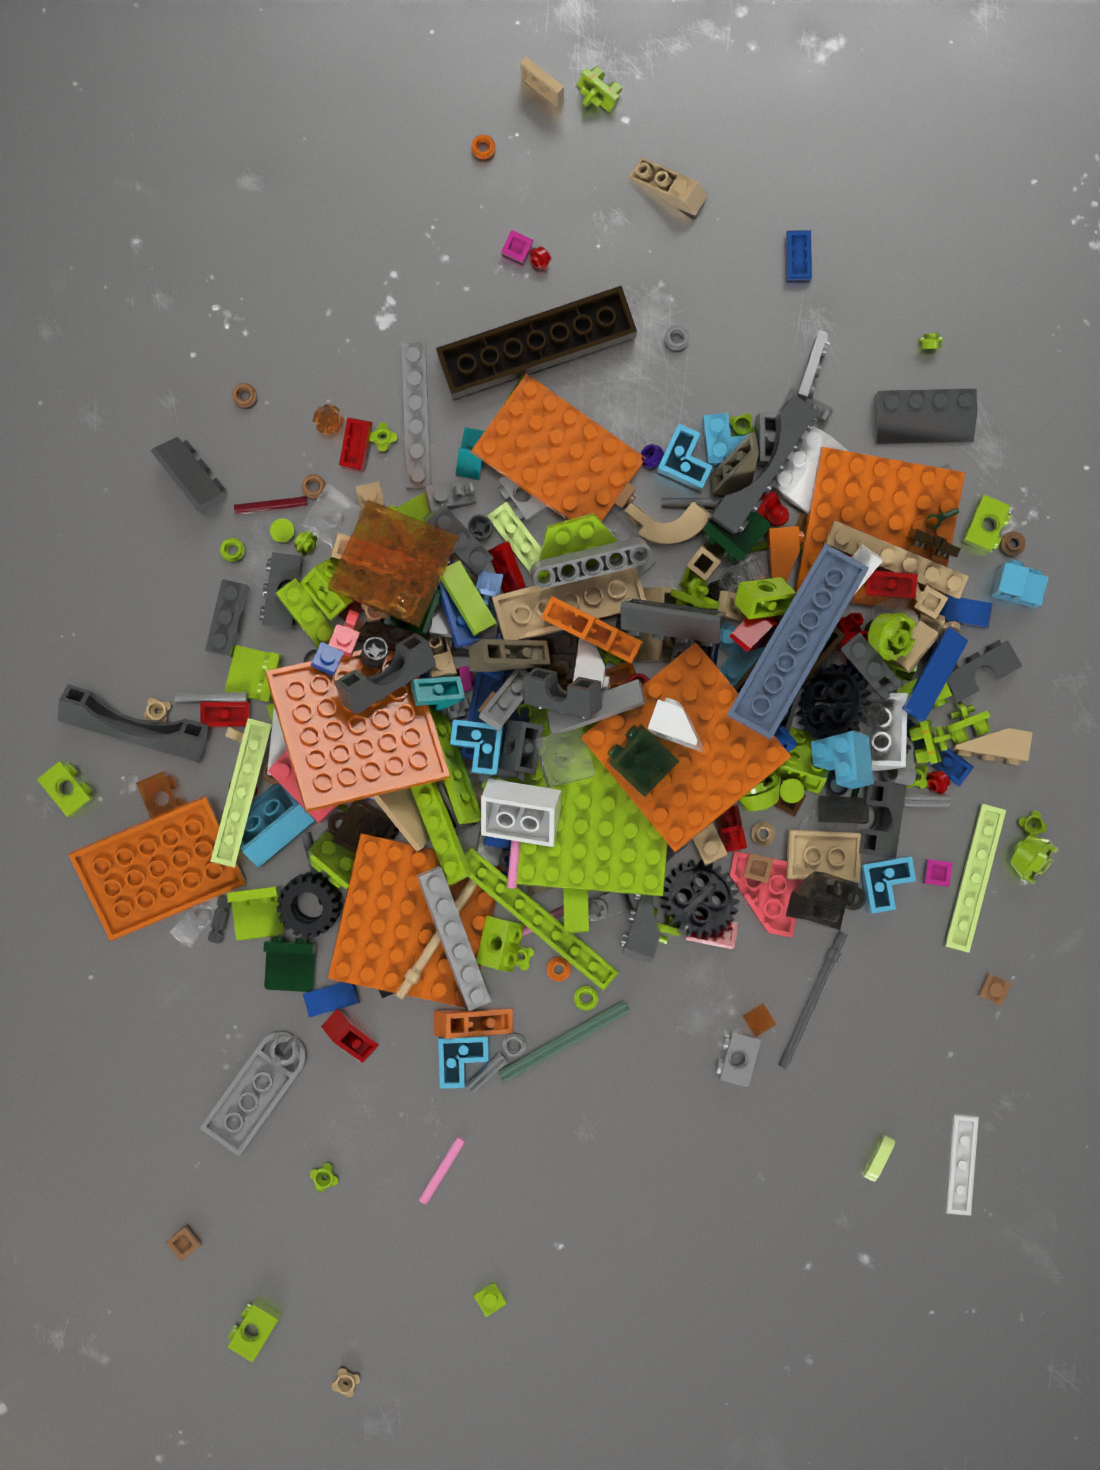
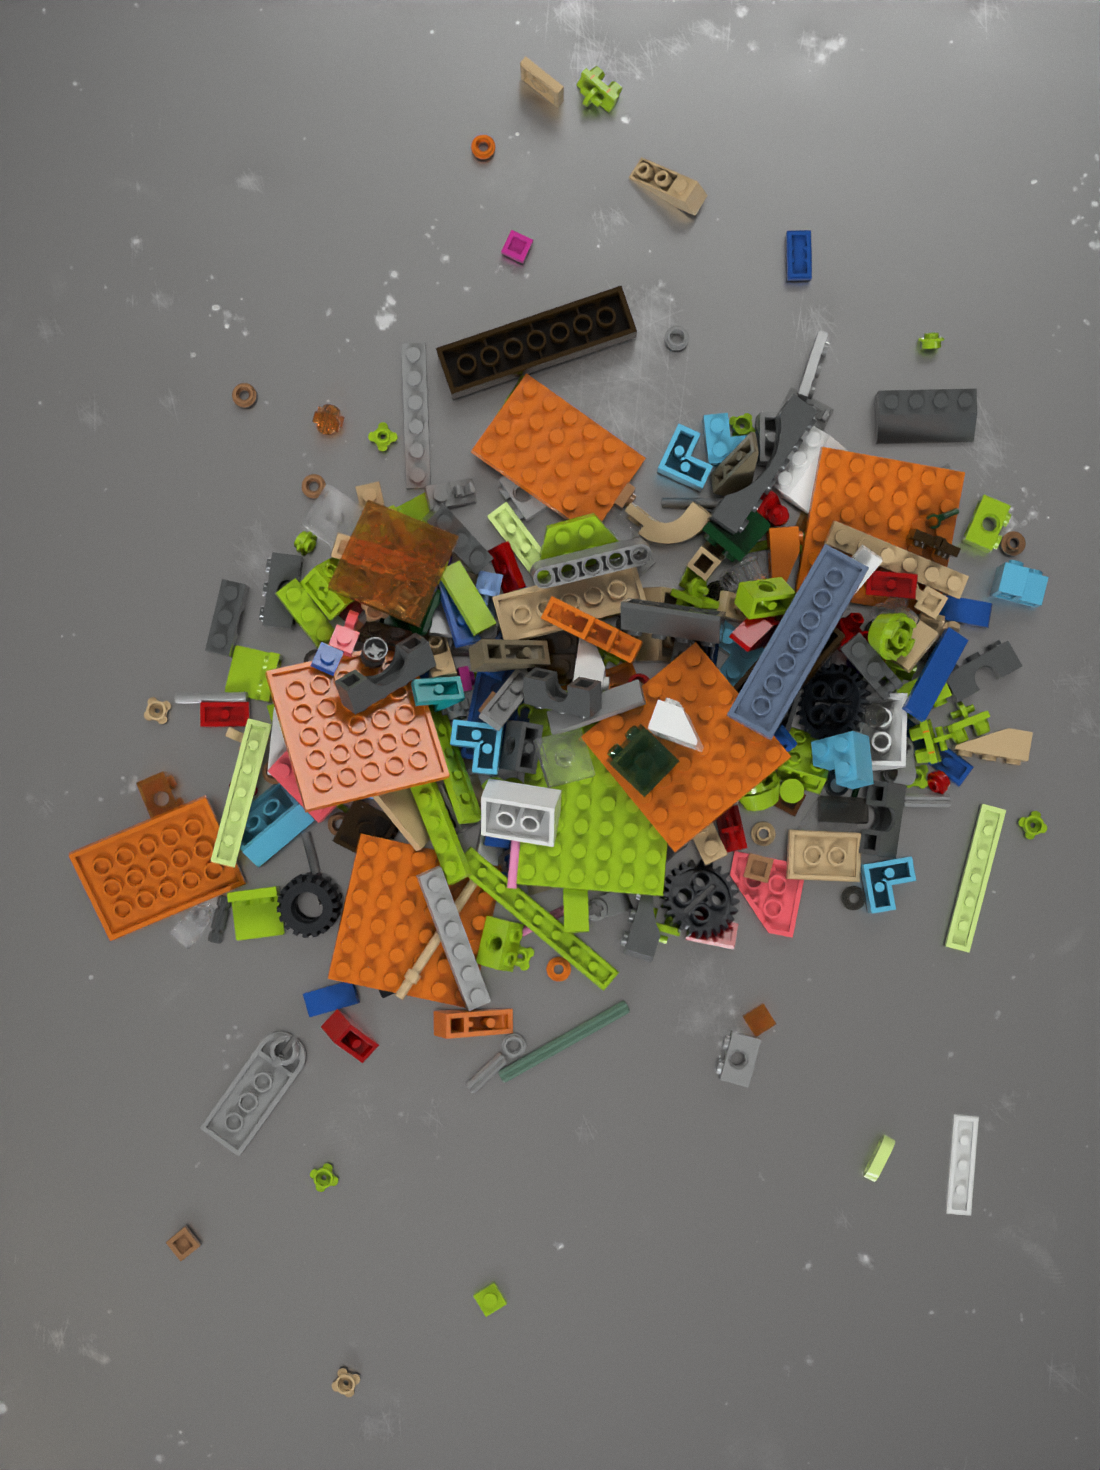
lime brick [37,761,95,818] -> none
dark grey arch [58,684,209,762] -> none
dark grey slope [151,437,226,515] -> none
lime plate [220,538,245,562] -> none
lime brick [227,1300,281,1363] -> none
dark red bar [234,496,308,514] -> none
dark green bracket [263,936,316,992] -> none
lime tile [270,518,295,544] -> none
lime bracket [307,829,355,889] -> none
red plate [339,417,373,470] -> none
bright pink bar [419,1136,466,1205] -> none
medium azure brick [438,1035,489,1089] -> none
teal slope [455,427,485,480] -> none
dark grey wheel [468,514,493,541] -> none
red plate [529,246,552,270] -> none
lime plate [574,986,598,1011] -> none
dark purple plate [641,444,664,468] -> none
dark grey bar [779,931,848,1069] -> none
clear smoke piece [786,871,858,930] -> none
dark pink plate [924,859,953,887] -> none
medium nougat plate [978,973,1012,1006] -> none
lime cone [1010,835,1059,884] -> none

